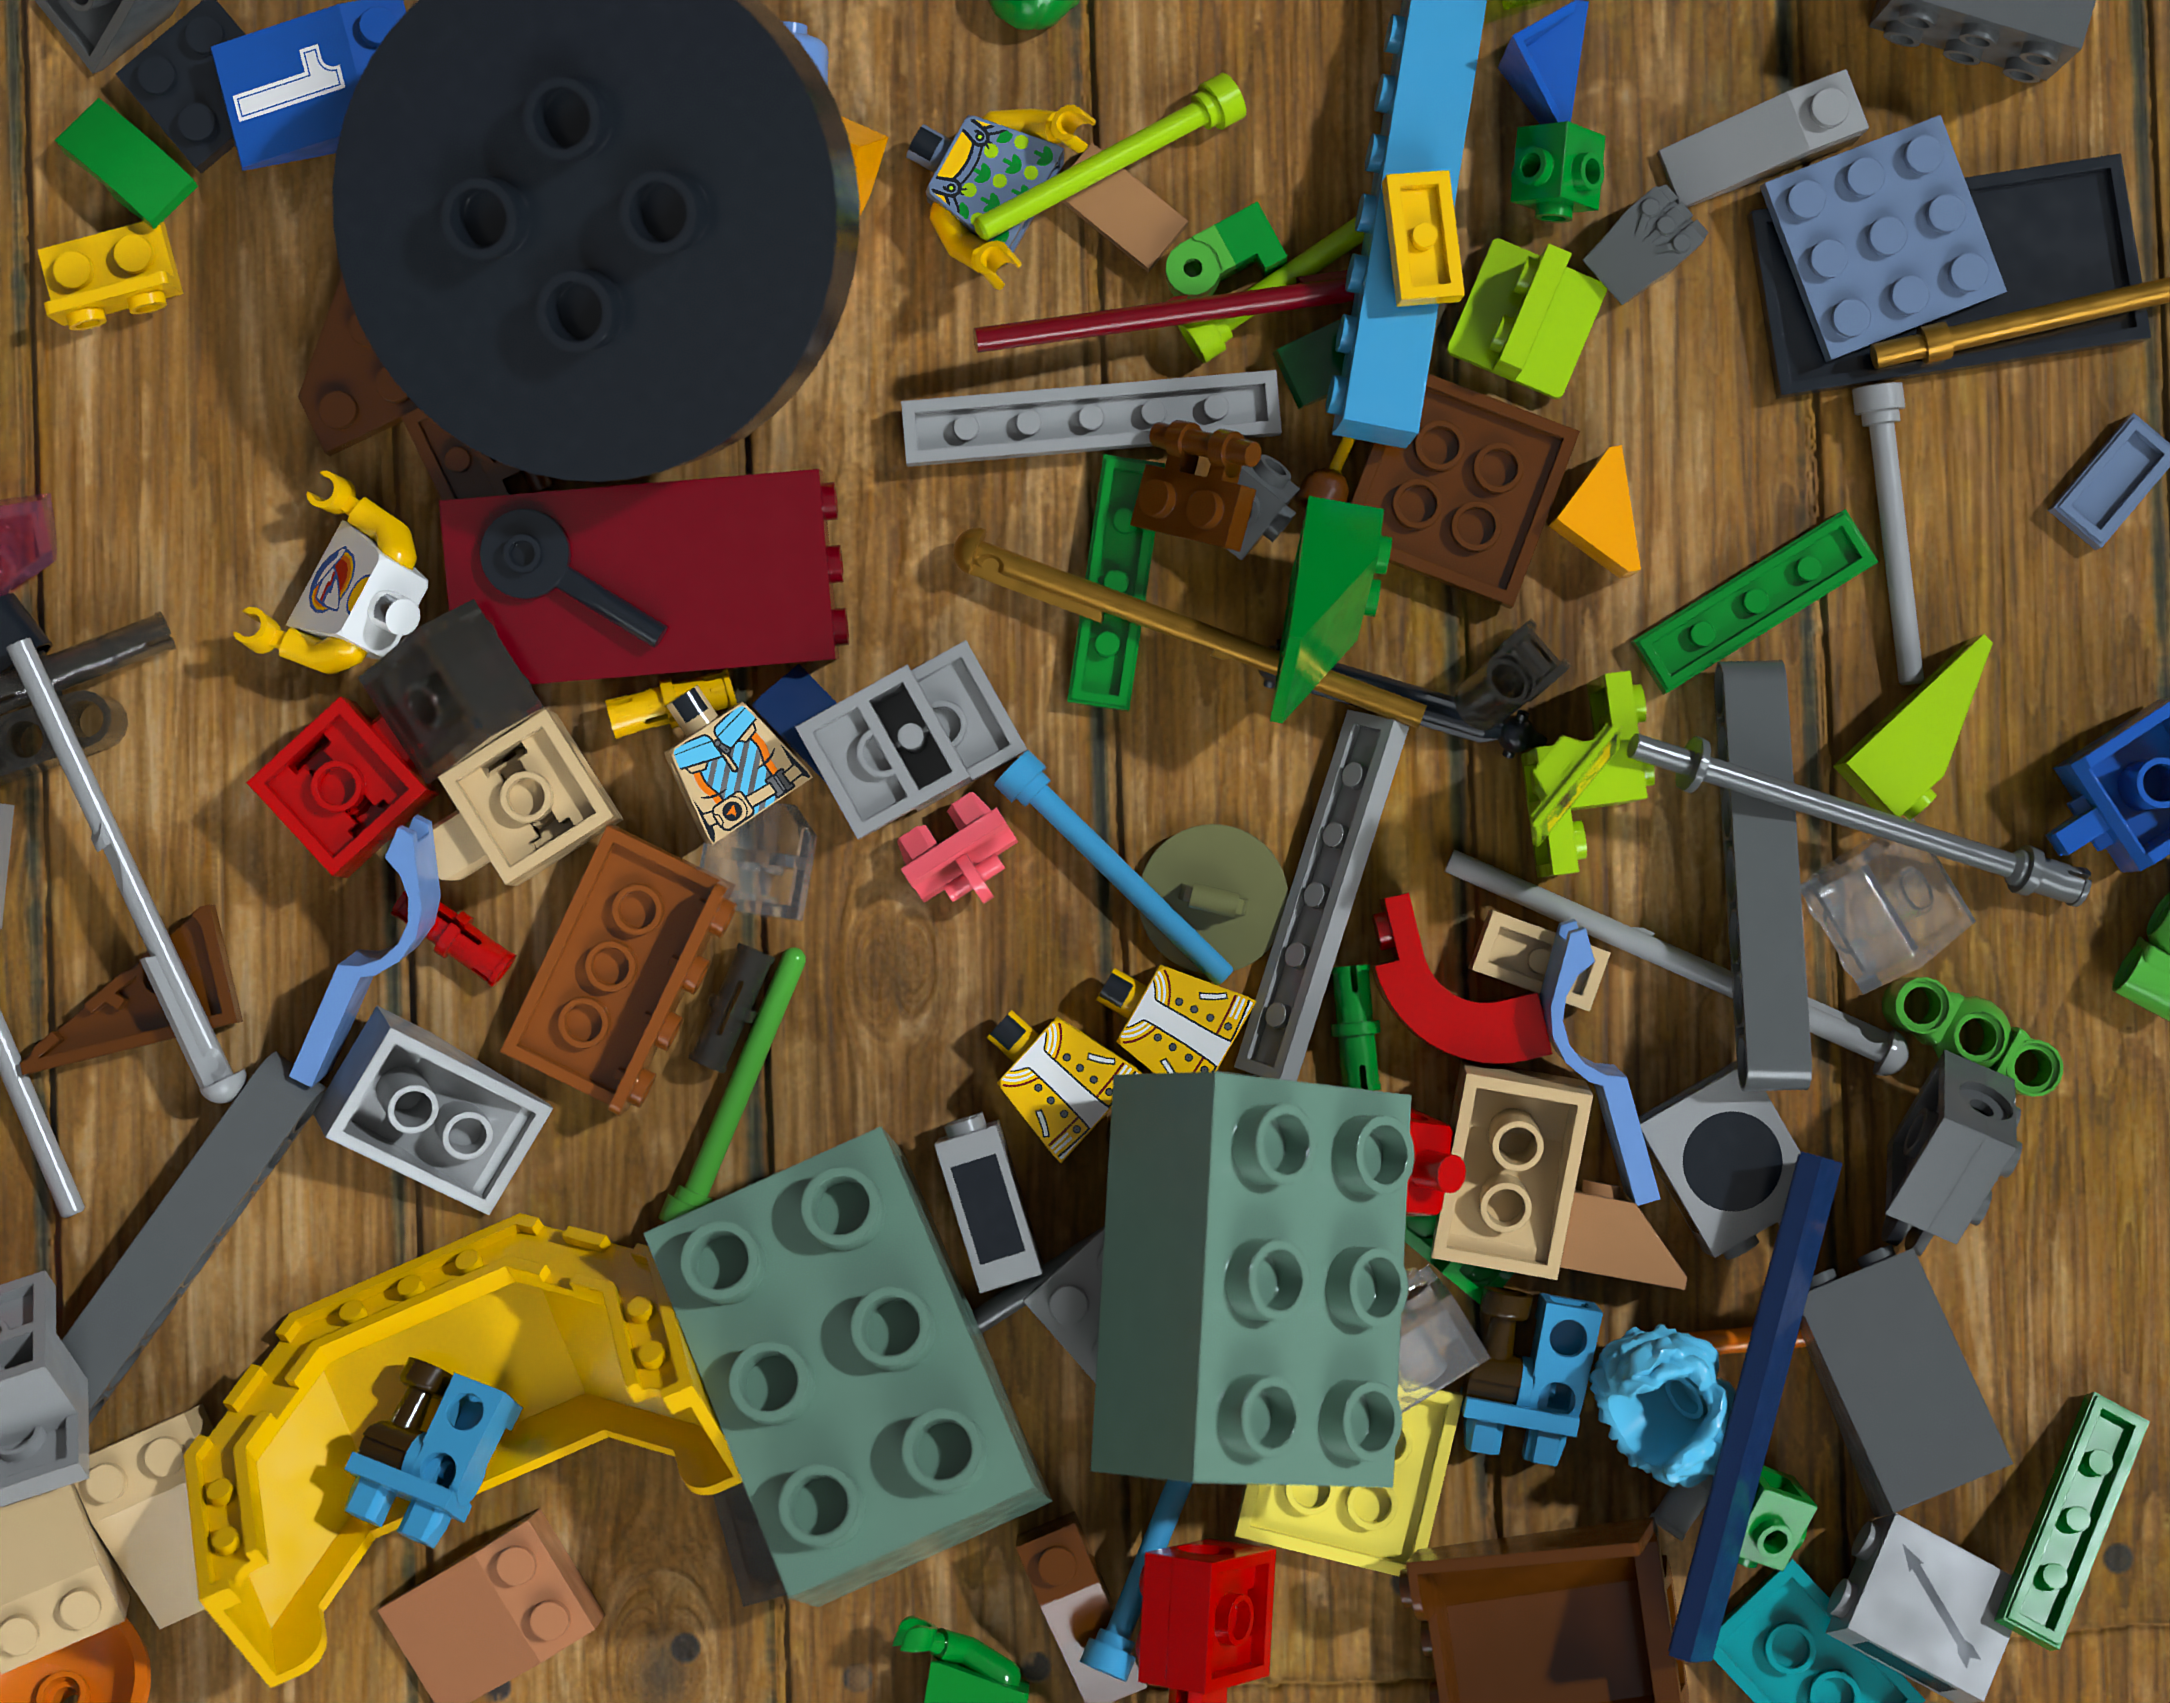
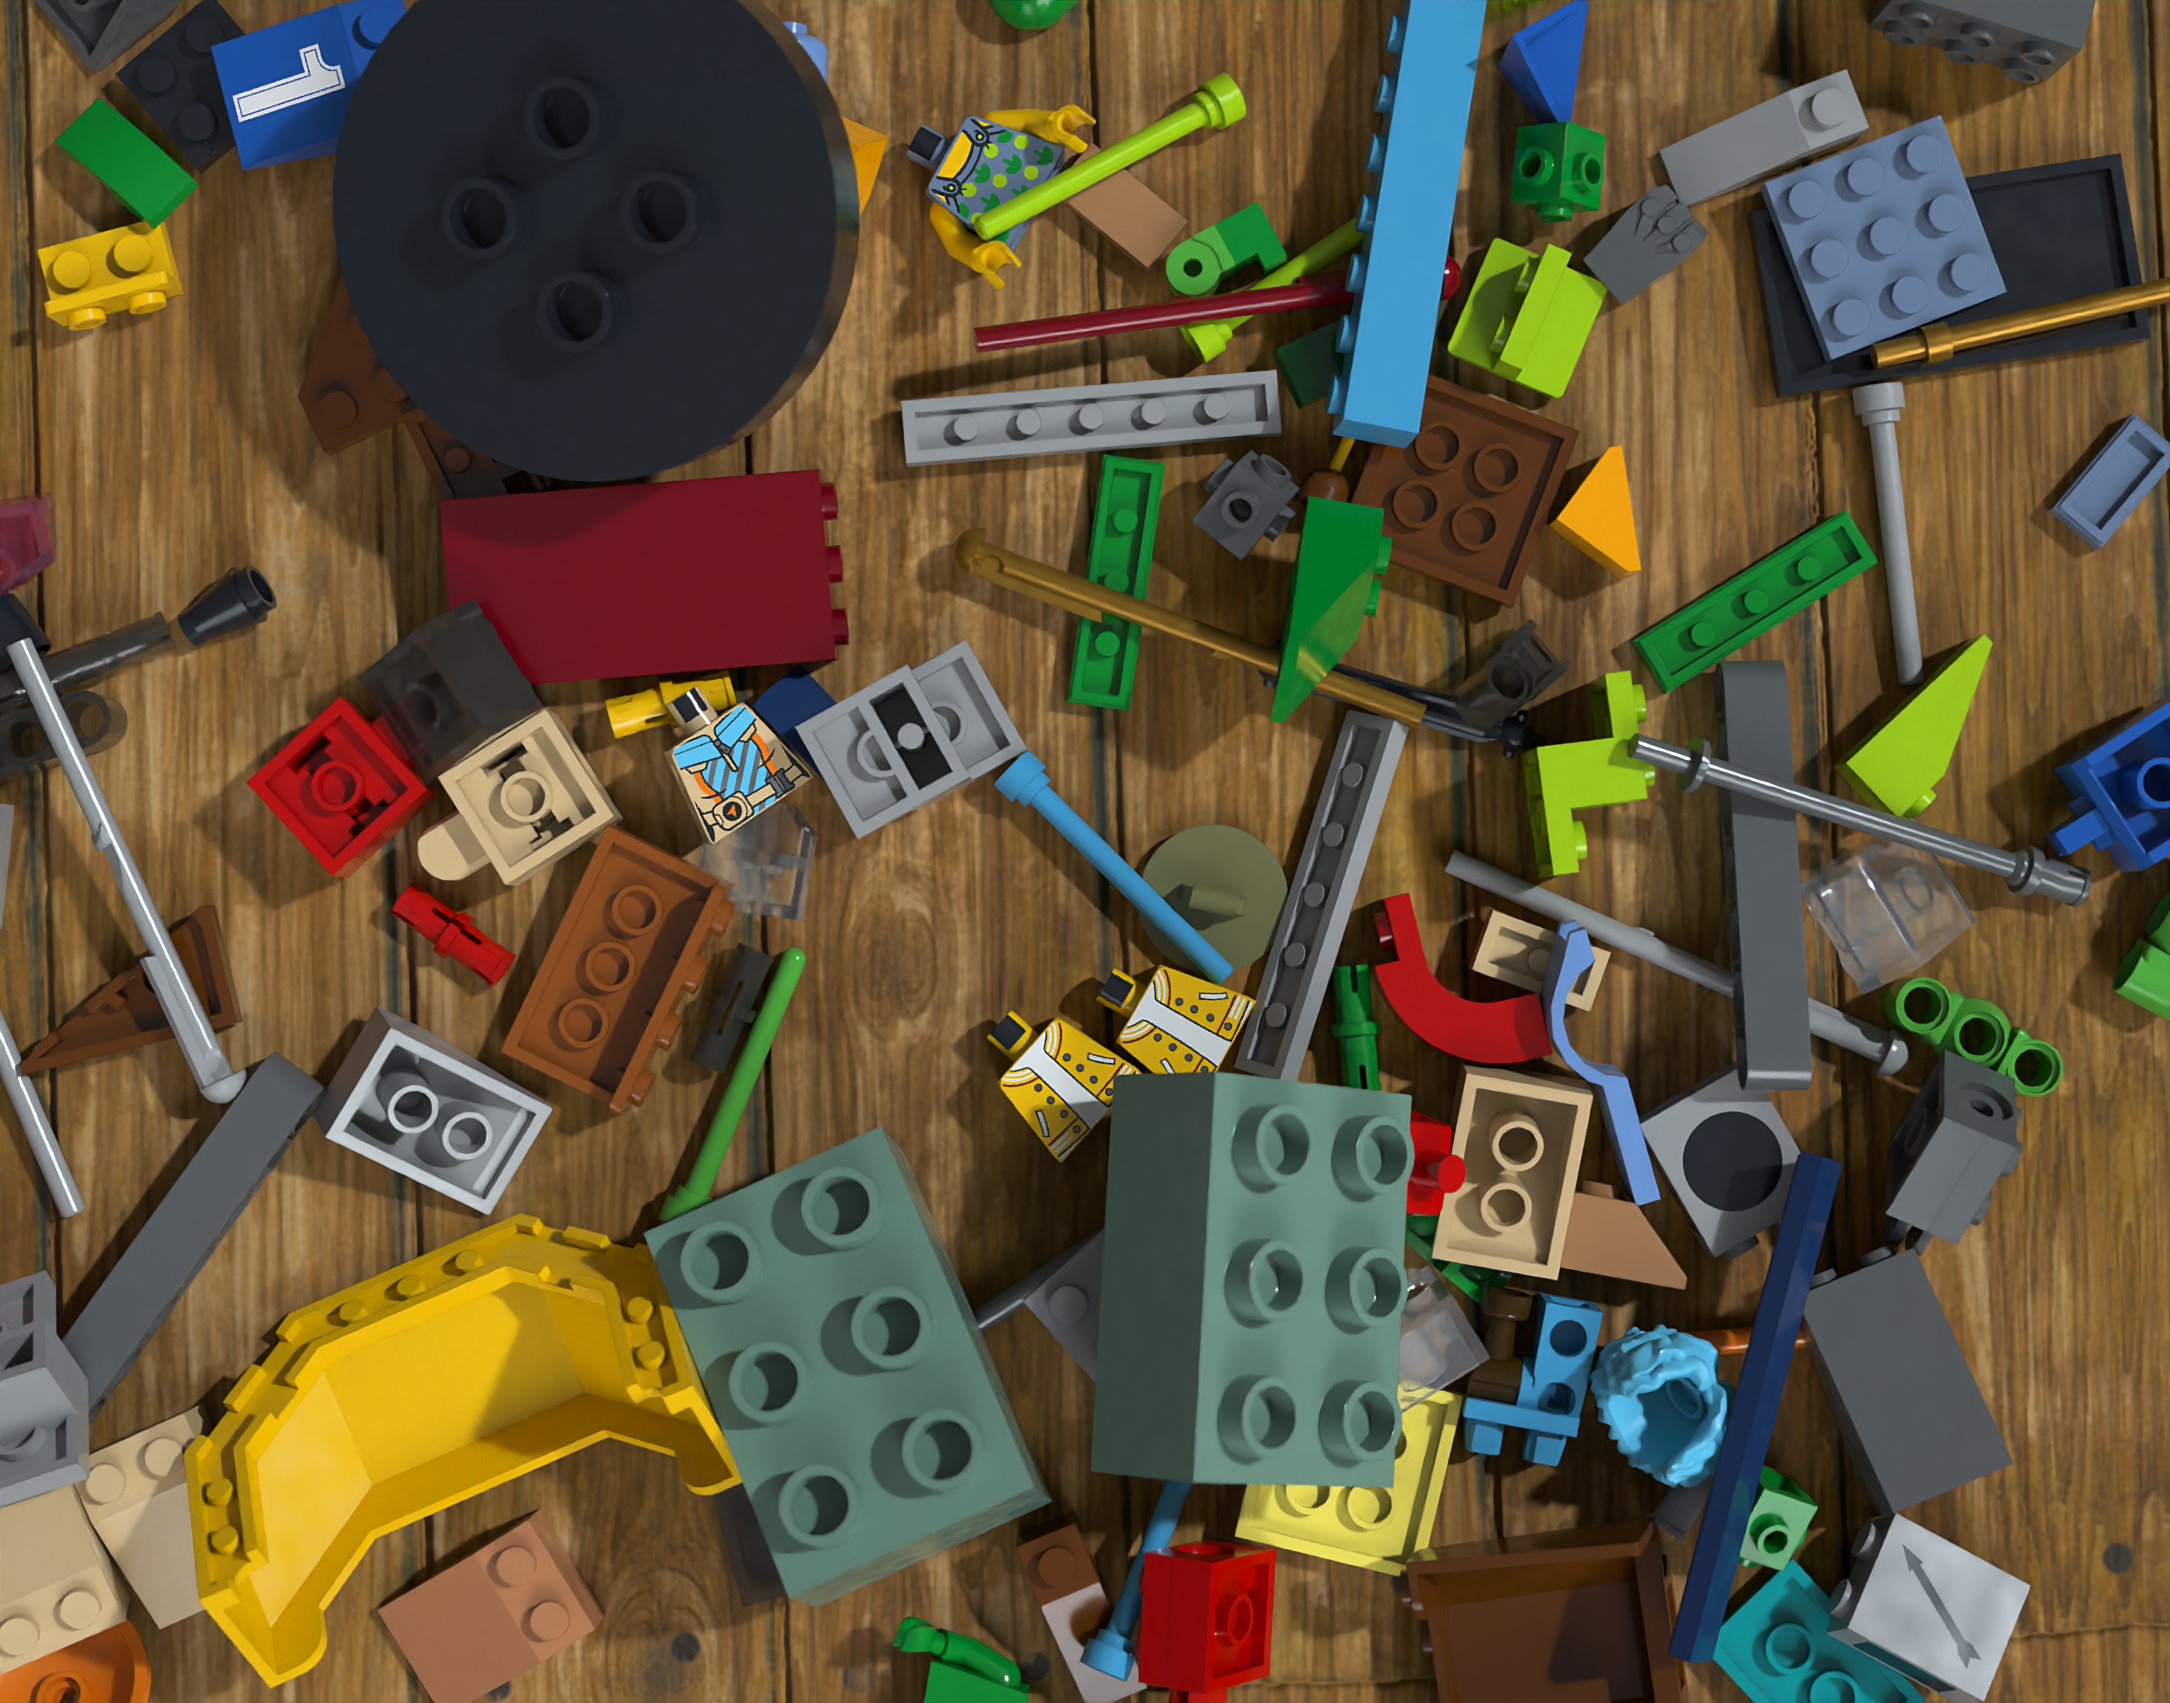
torso [233,471,428,674] -> none
medium blue piece [289,814,441,1088] -> none
dark azure hips [344,1357,523,1548] -> none
black piece [480,509,668,648] -> none
coral hips [897,792,1018,904] -> none
brick [934,1112,1043,1293] -> none
reddish brown plate [1130,420,1262,552] -> none
yellow plate [1381,170,1465,307] -> none
lime piece [1530,722,1622,847] -> none
tile [1994,1392,2150,1651] -> none
none -> black cone [178,565,277,647]

